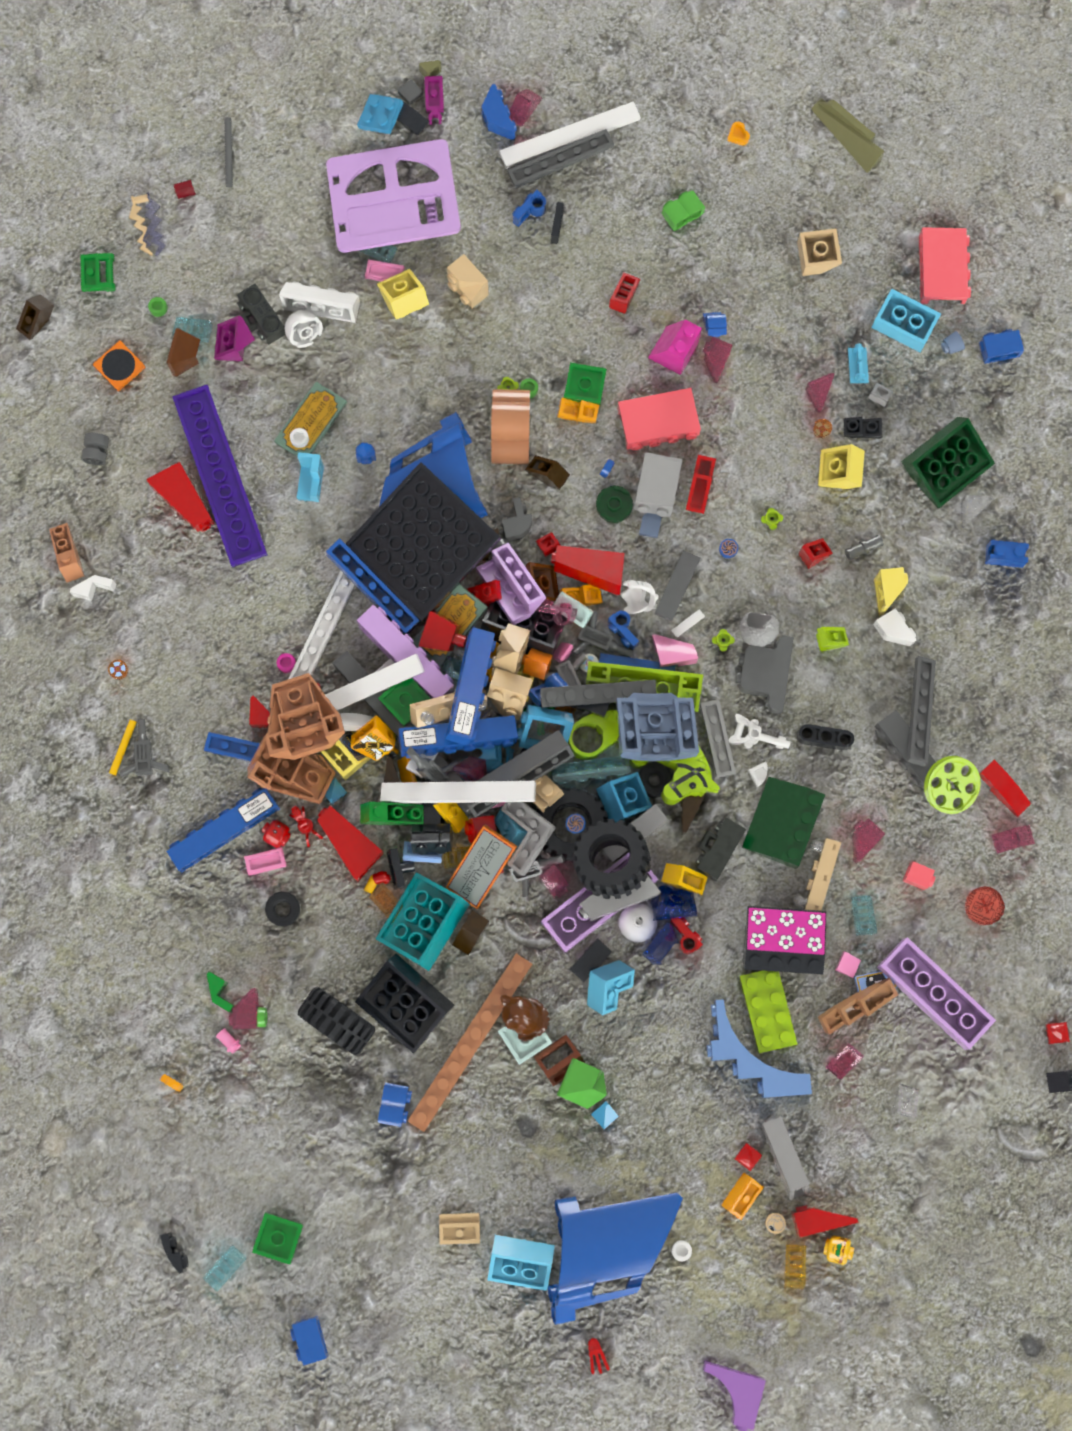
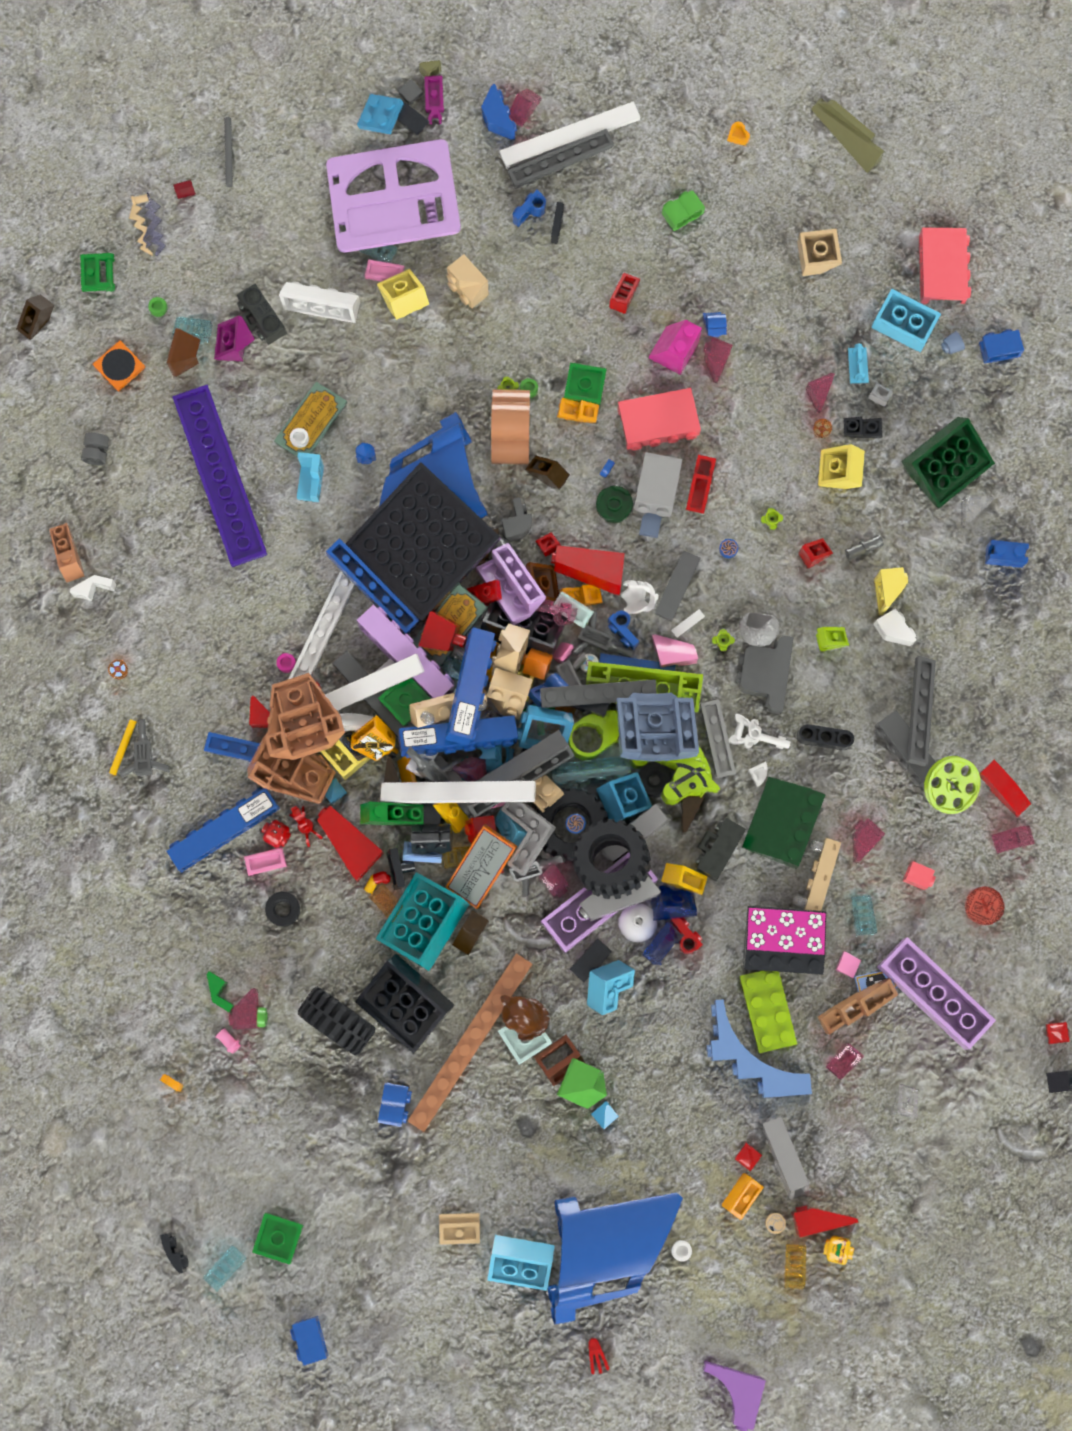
red slope [146,462,214,532] -> none
white cylinder [285,310,323,348] -> none

